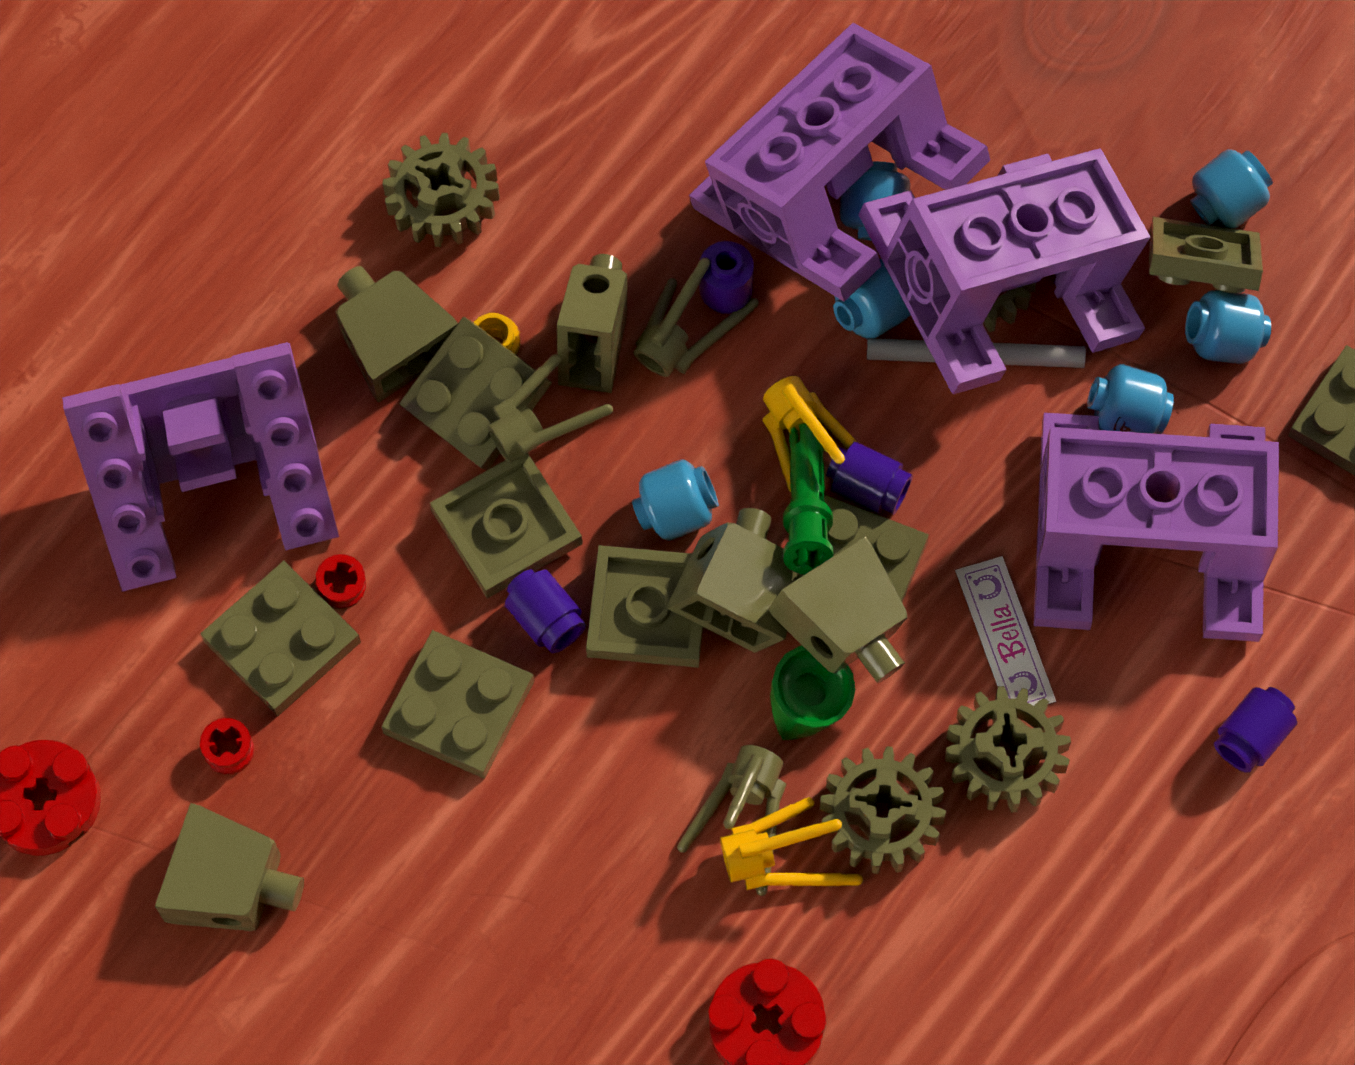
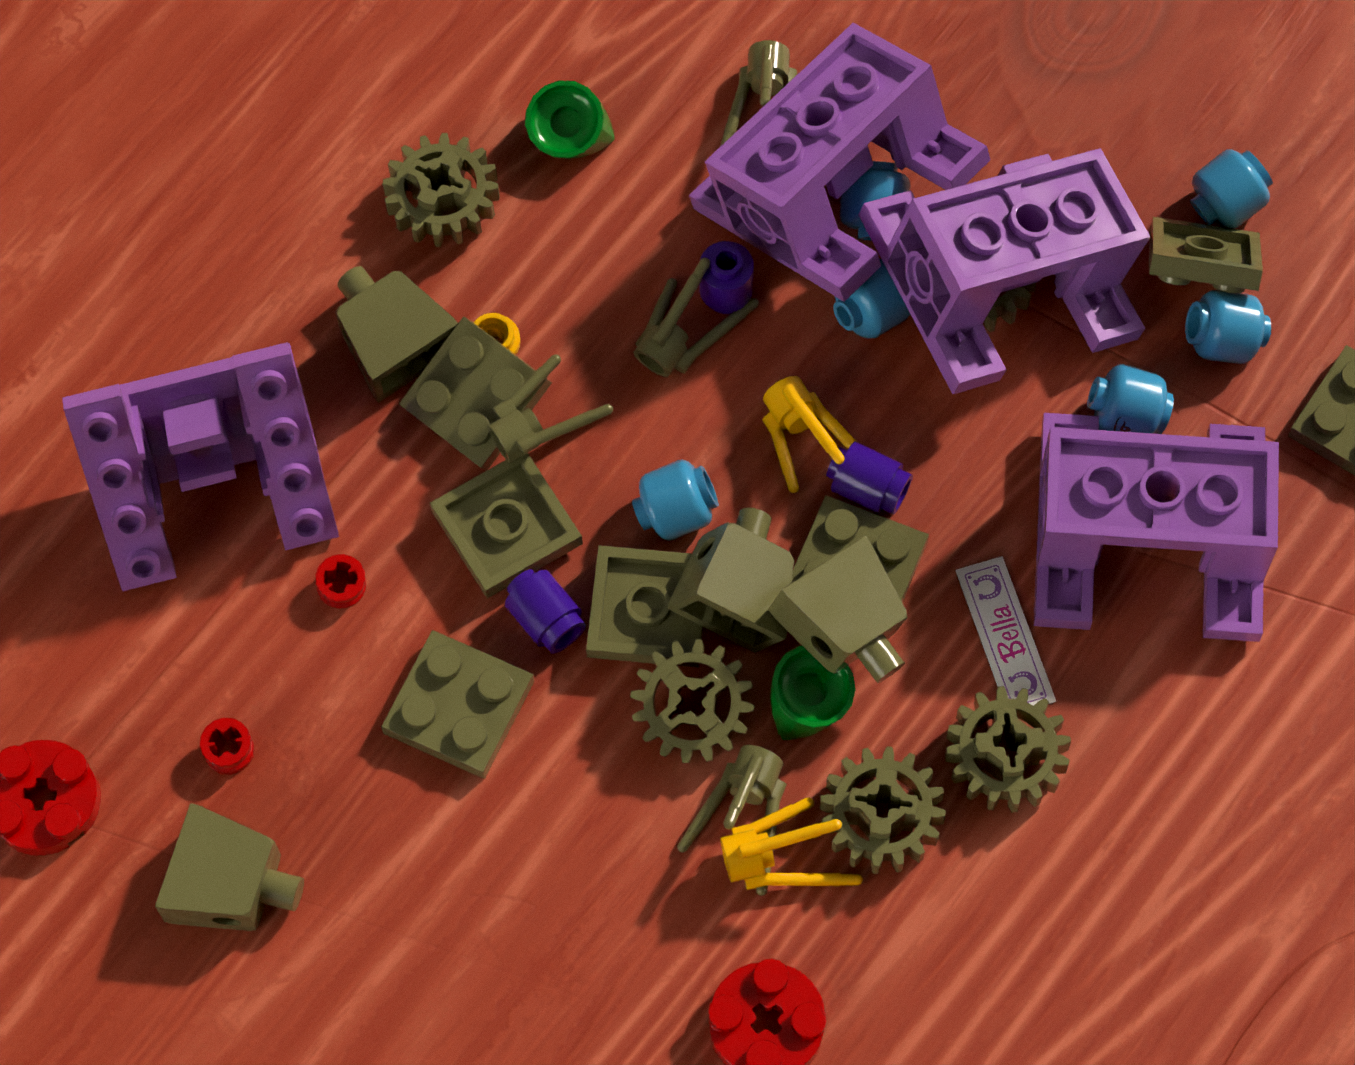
olive plate [200,561,361,717] -> none
olive torso [557,254,627,393] -> none
green pin [783,423,834,575] -> none
light grey bar [867,338,1086,368] -> none
dark purple brick [1214,687,1297,773] -> none
none -> green piece [525,80,615,159]
none -> olive gear [630,639,755,763]
none -> olive plant [720,40,797,147]

